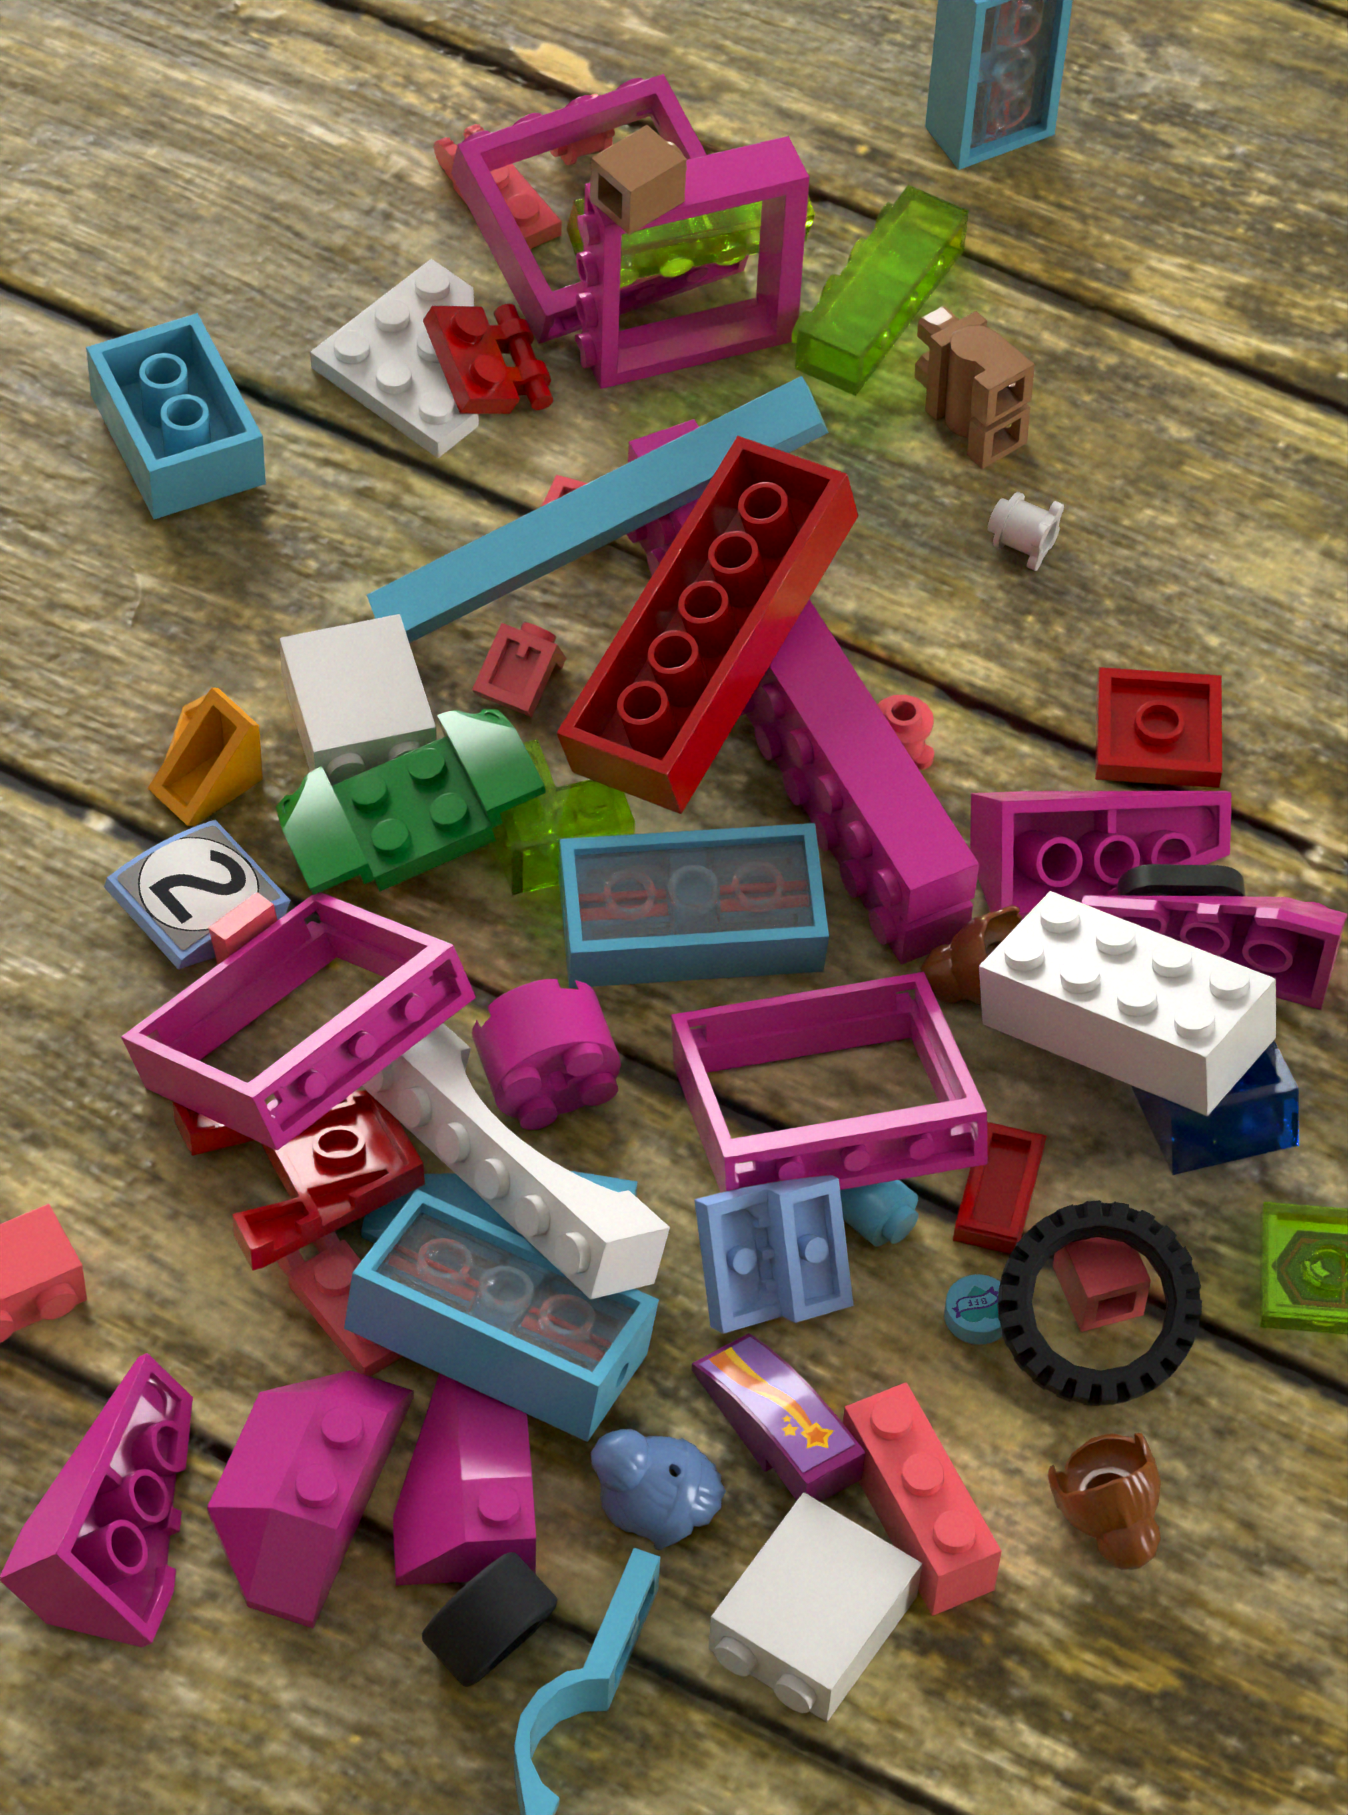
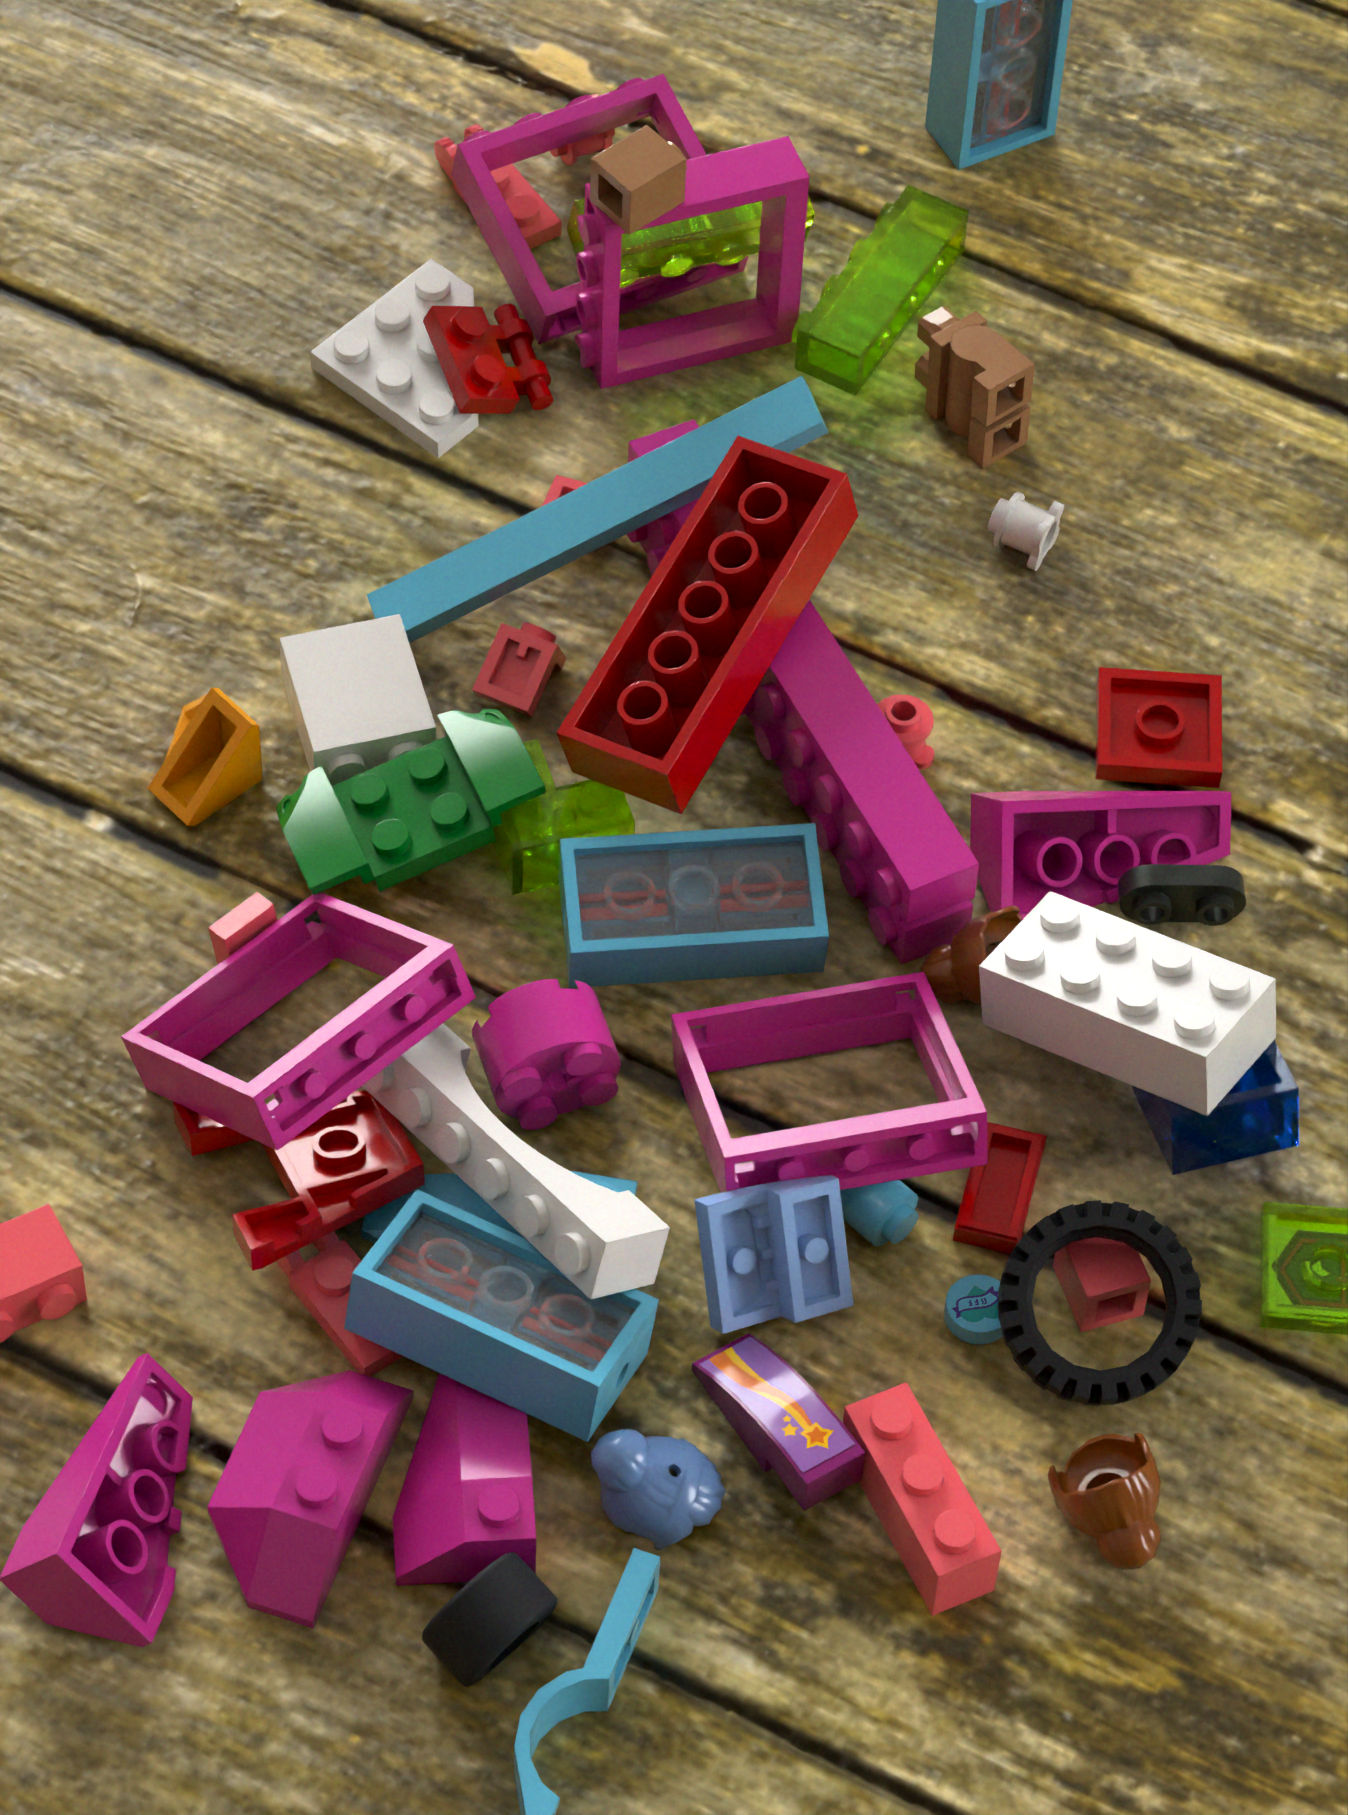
medium azure brick [86,313,266,519] -> none
slope [104,819,291,970] -> none
white brick [708,1492,922,1722] -> none
dark pink wedge [1081,895,1347,1010] -> none

